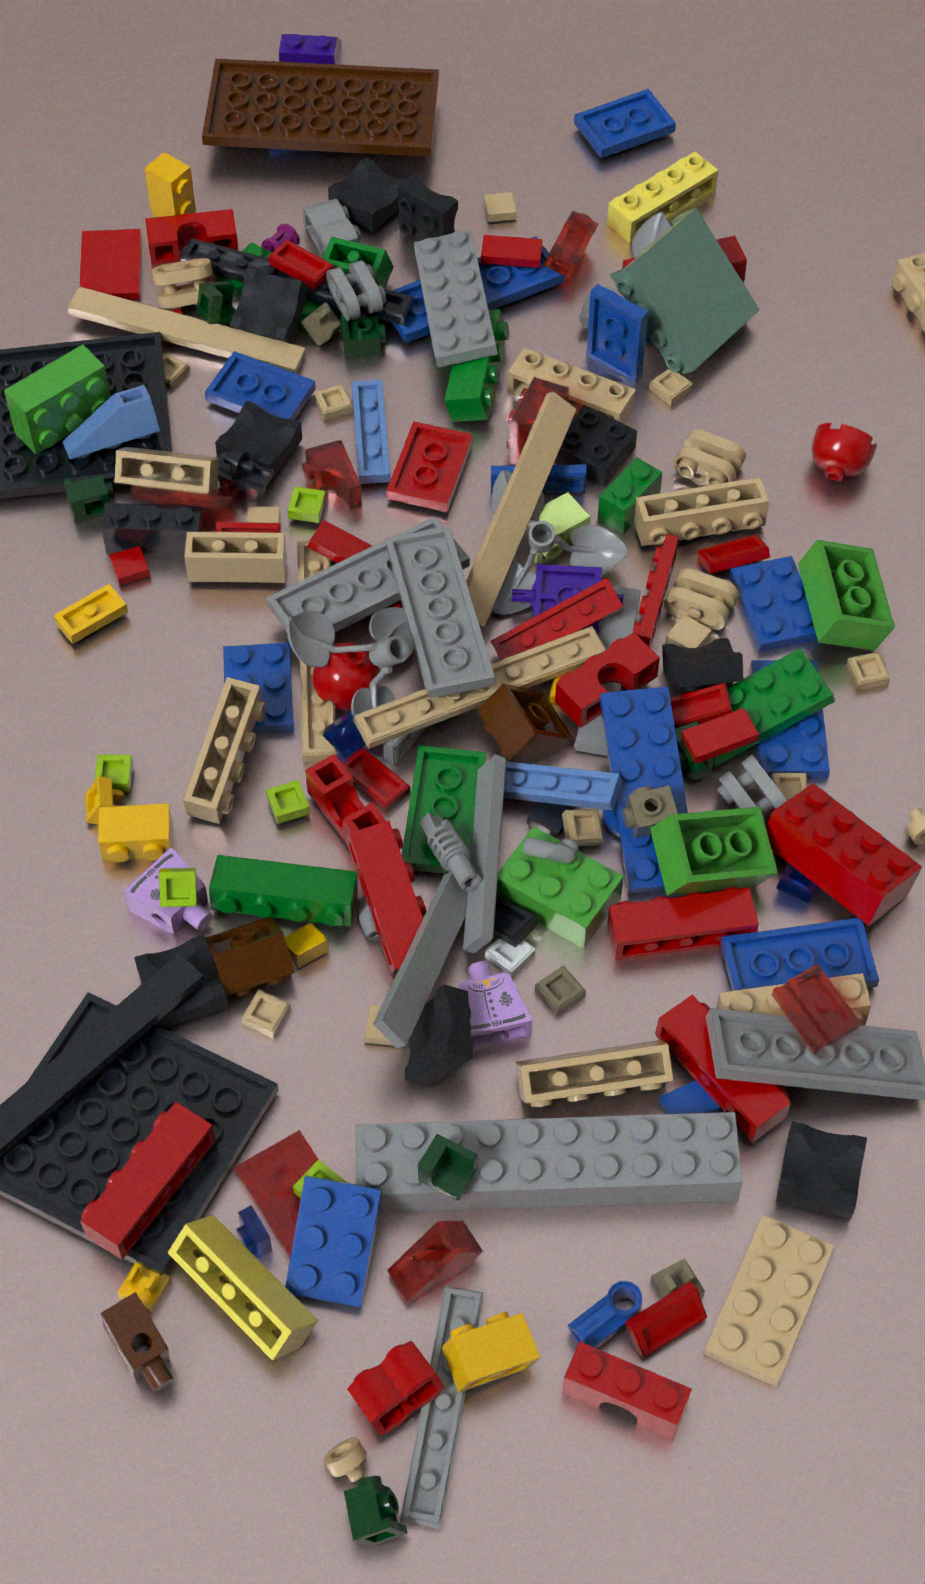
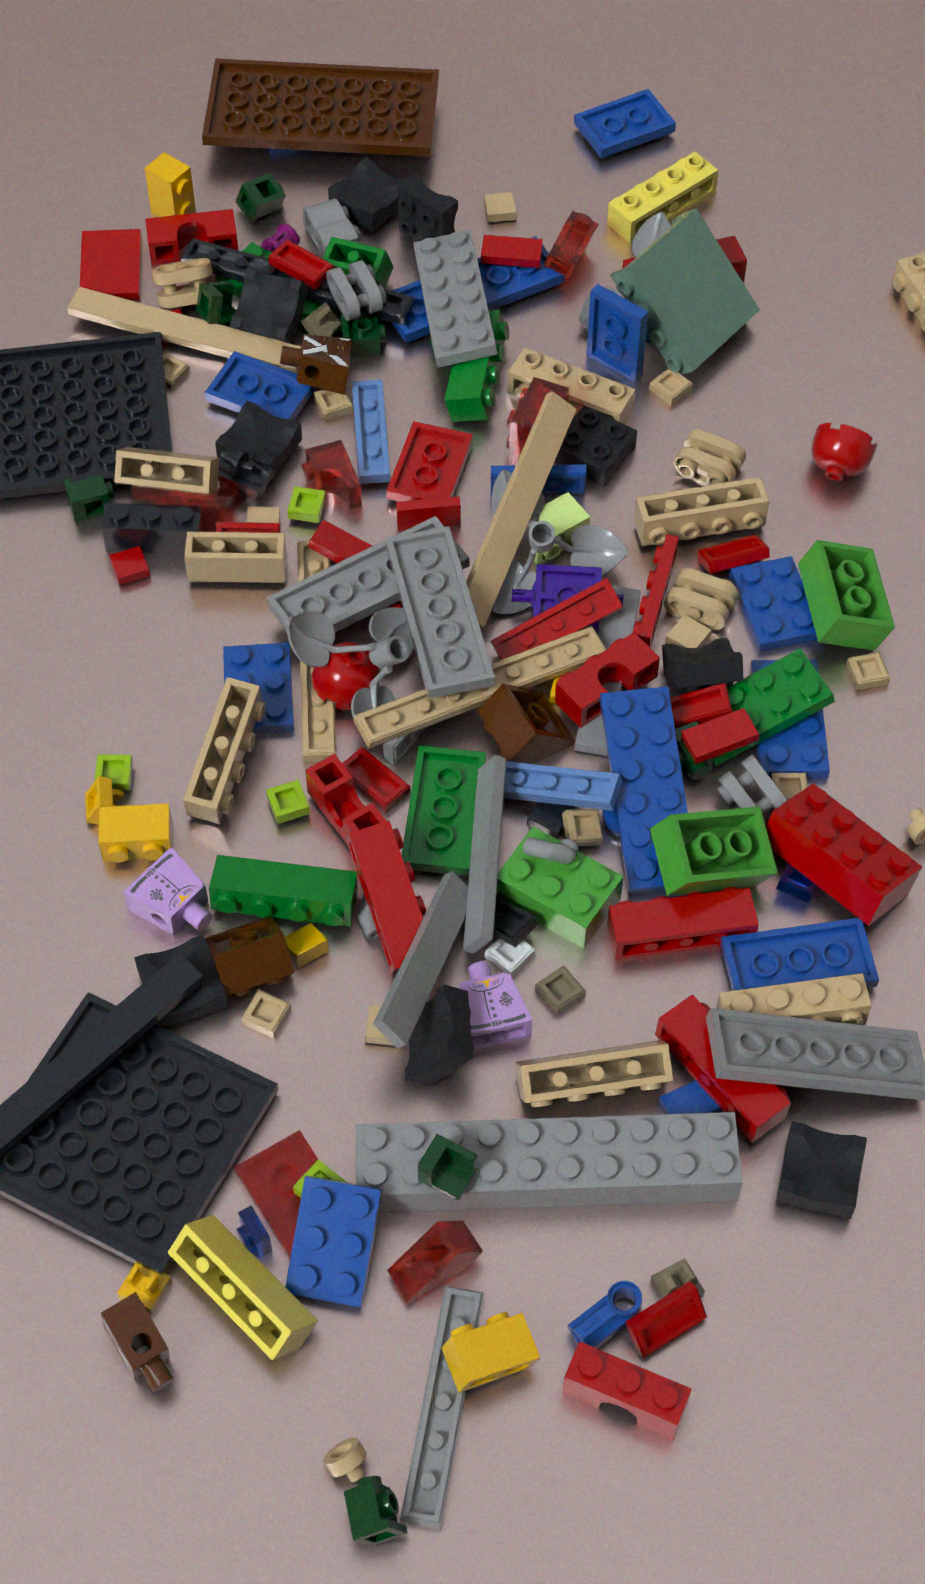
bright green brick [4,345,111,454] -> none
yellow plate [53,584,128,644] -> none
medium blue slope [63,385,160,459] -> none
red brick [80,1102,216,1260] -> none
lime plate [159,868,198,907] -> none
dark purple slope [279,34,342,64] -> none
clear blue plate [322,712,366,759] -> none
red brick [347,1341,445,1436] -> none
light grey hinge [420,813,481,891] -> none
green brick [597,457,663,535] -> none
dark tan brick [622,785,678,839] -> none
tan plate [703,1215,835,1387] -> none
clear red plate [772,964,861,1054] -> none
none -> dark green brick [235,173,286,224]
none -> reddish brown torso [280,334,351,395]
none -> red tile [396,497,461,531]

